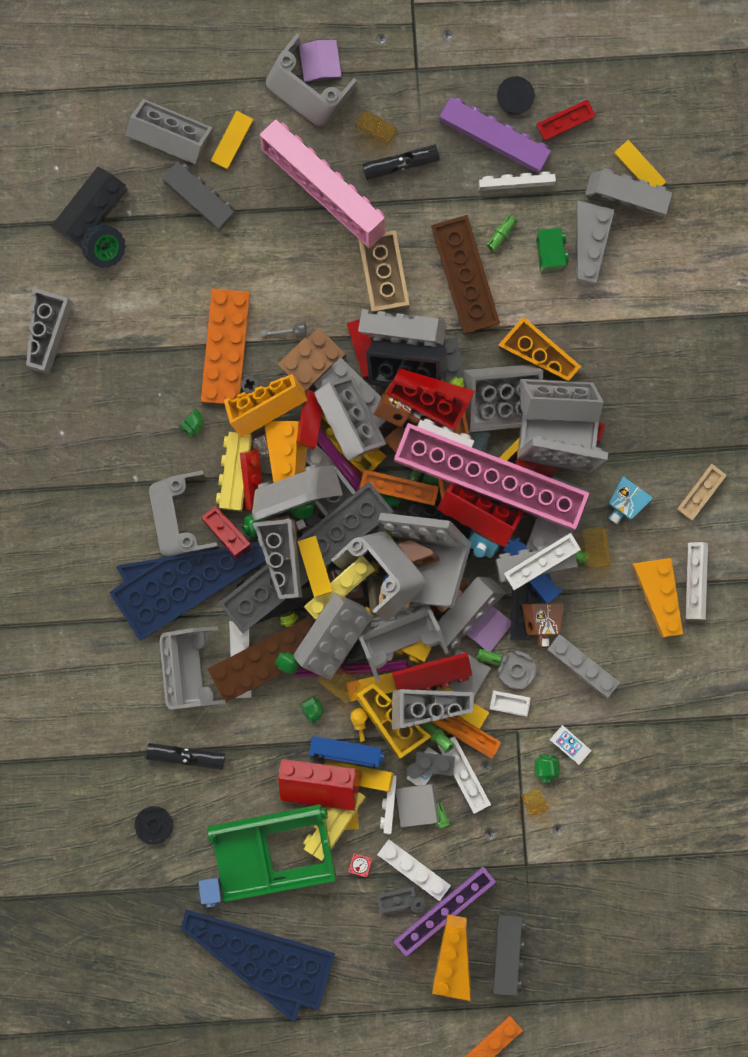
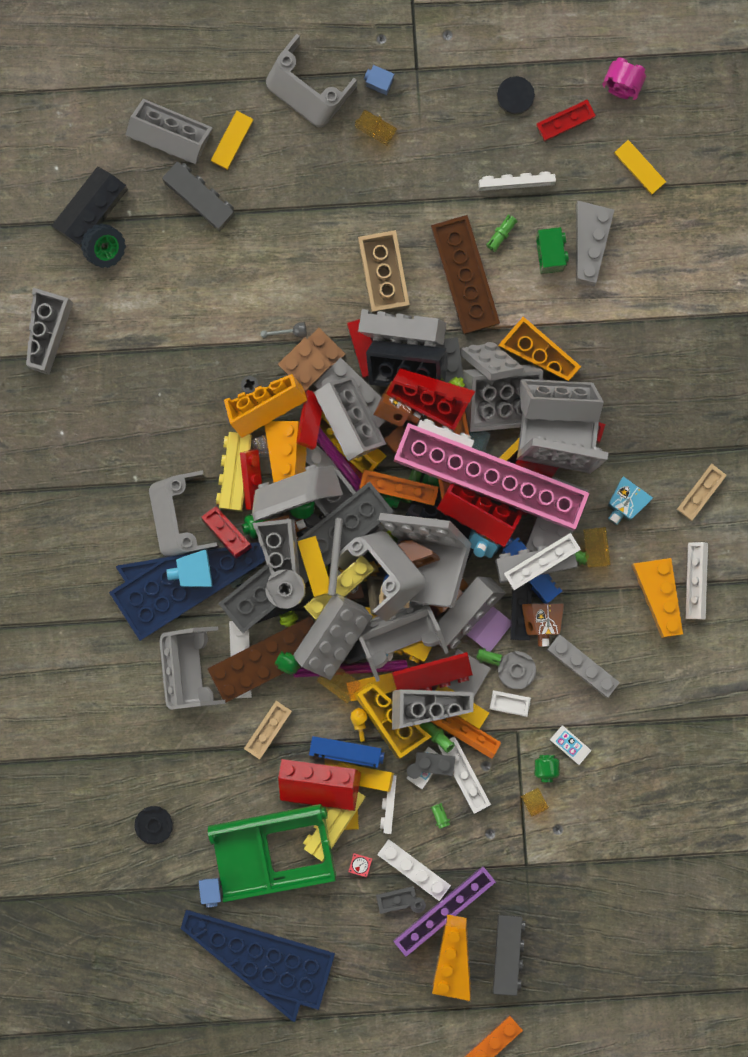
black piece [146,743,225,770] -> none
green piece [179,409,203,437] -> none
orange plate [201,288,250,405] -> none
bright pink brick [260,120,386,248] -> none
lavender slope [299,40,342,83] -> none
green piece [299,696,323,725] -> none
black piece [362,144,440,180] -> none
light grey tile [395,784,439,827] -> none
medium lavender brick [439,97,551,174] -> none
light grey wedge [585,168,672,216] -> none
none -> medium azure torso [167,550,213,587]
none -> tan plate [244,701,292,759]
none -> light grey plate [266,569,306,609]
none -> light grey bar [328,518,343,596]
none -> medium blue brick [364,65,394,95]
none -> light grey plate [460,342,524,381]
none -> dark pink brick [602,57,646,100]

